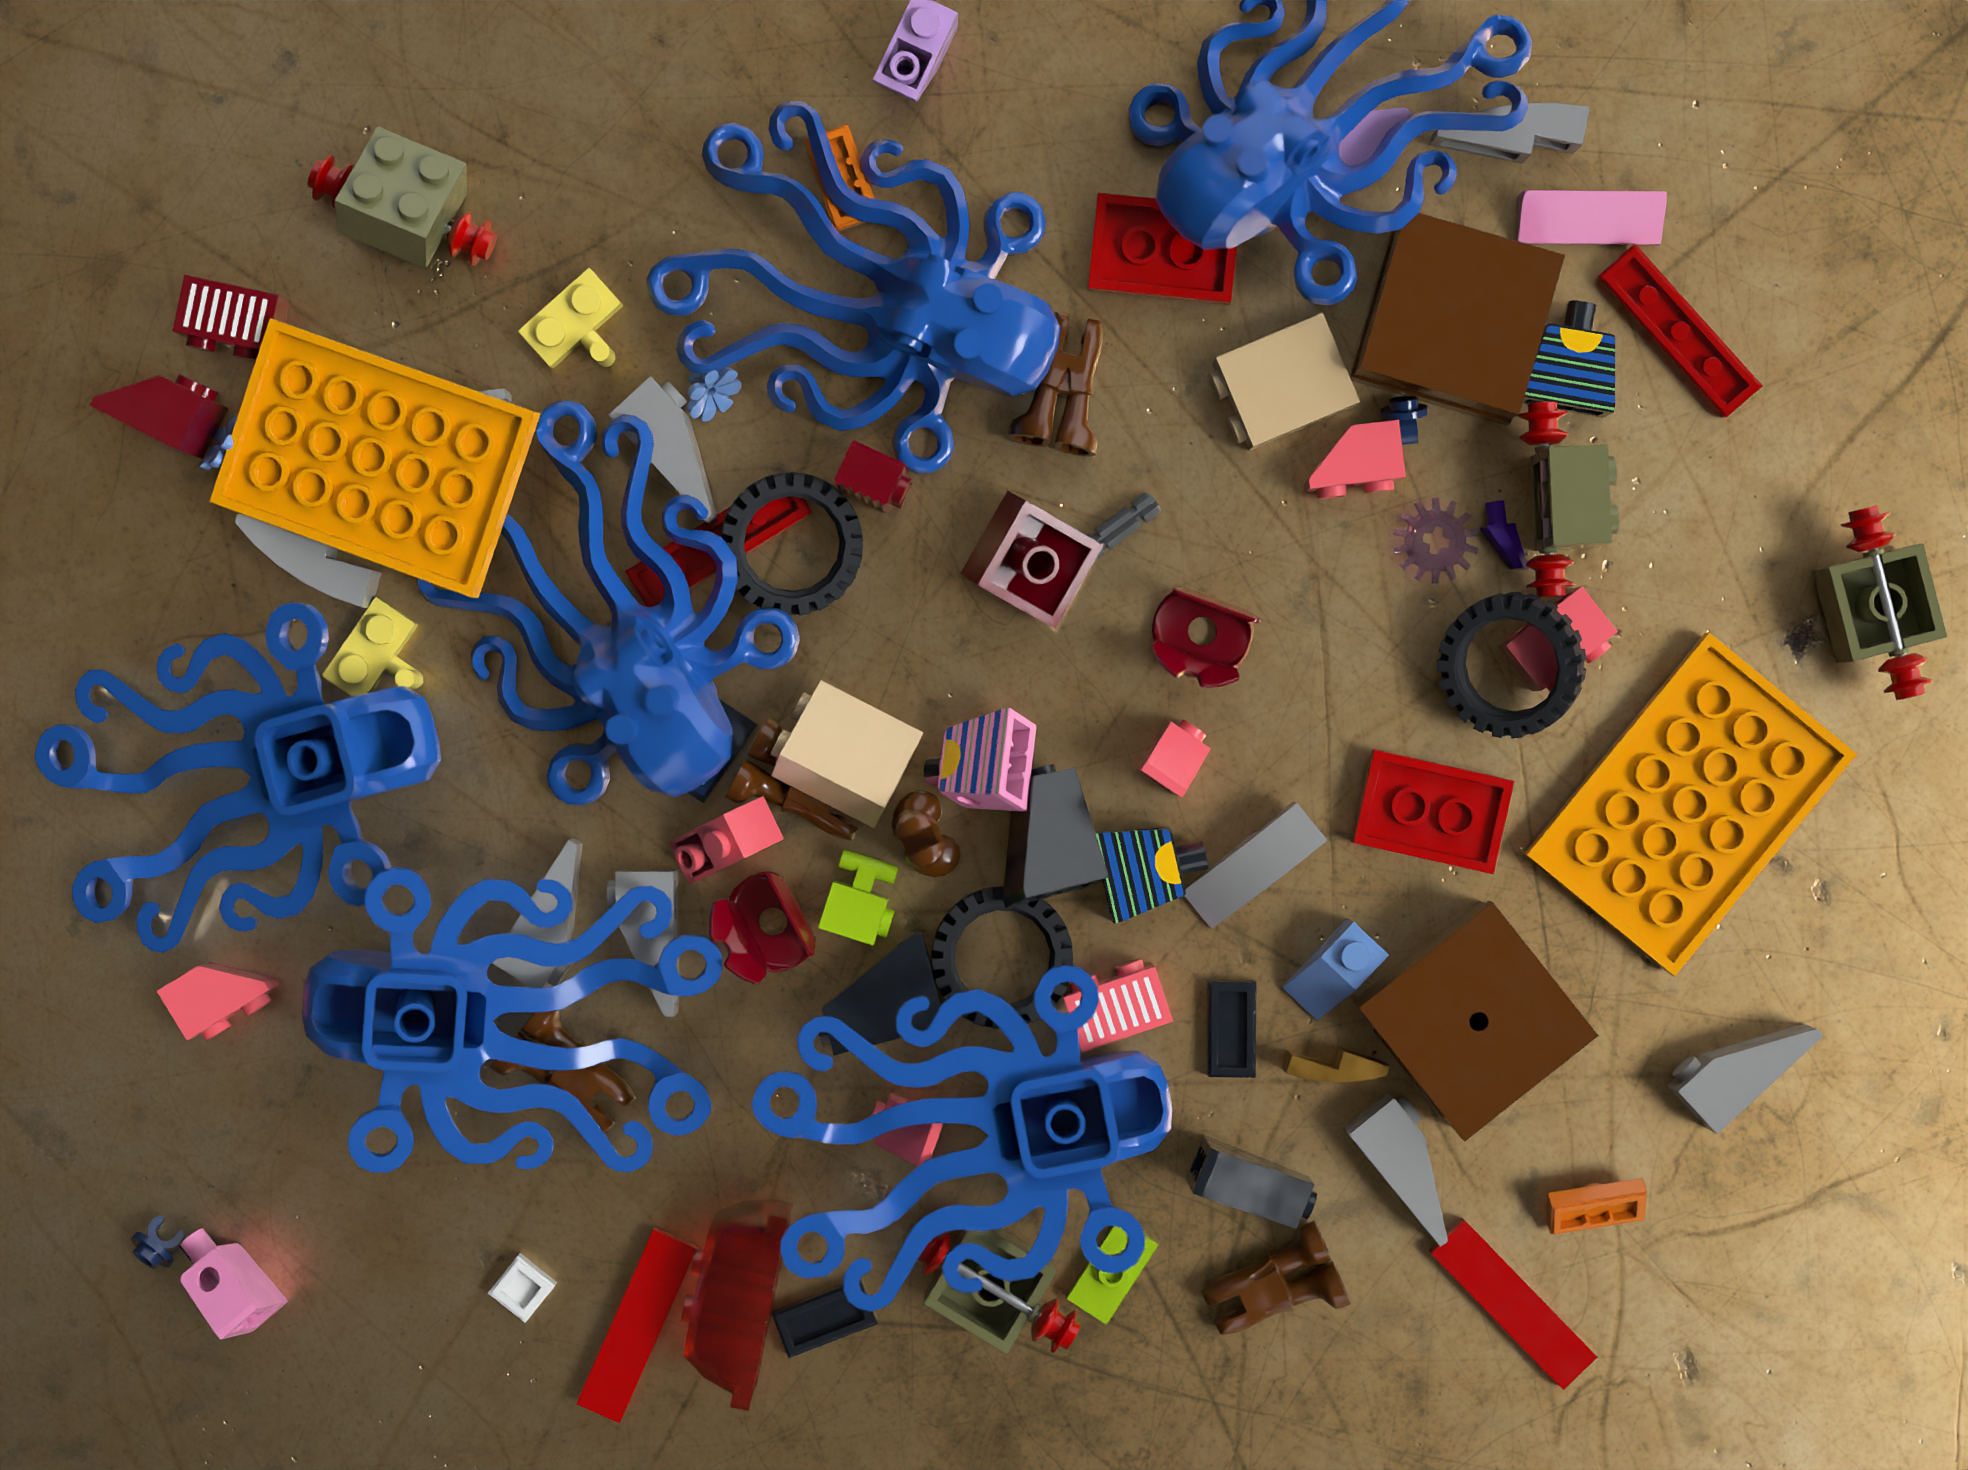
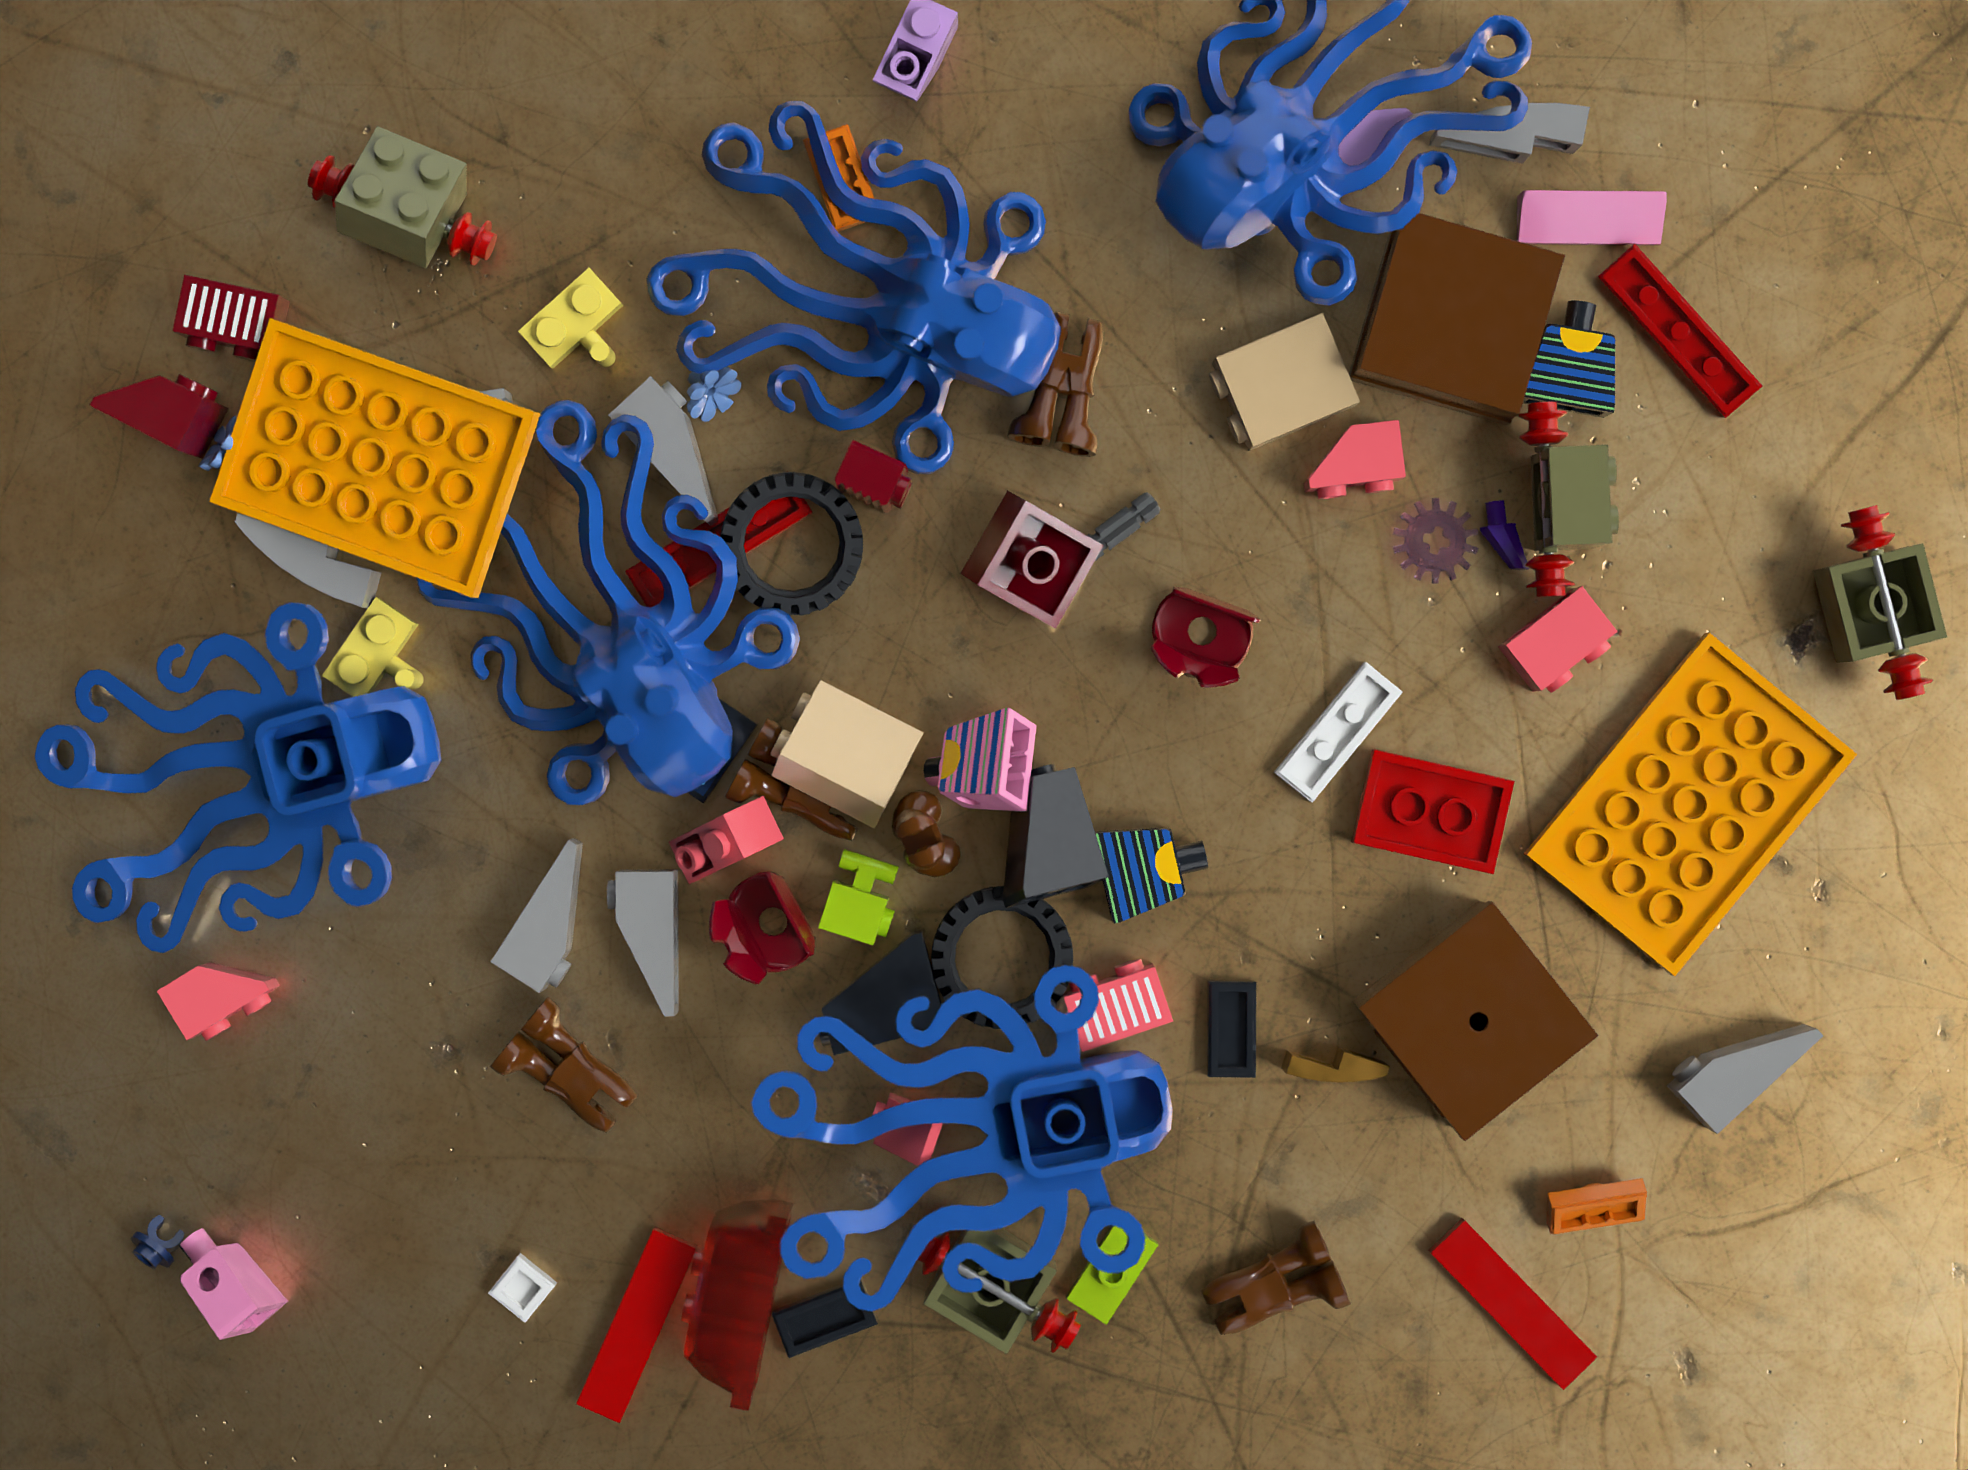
blue animal [302,867,723,1173] -> none
red plate [1087,192,1237,305] -> none
coral slope [1136,719,1211,798] -> none
light grey slope [1184,802,1327,929] -> none
black slope [1186,1134,1317,1229] -> none
medium blue slope [1282,918,1389,1020] -> none
light grey slope [1343,1092,1448,1247] -> none
dark blue plate [1380,396,1429,445] -> none
black tyre [1437,592,1587,739] -> none
none -> white tile [1274,662,1402,803]

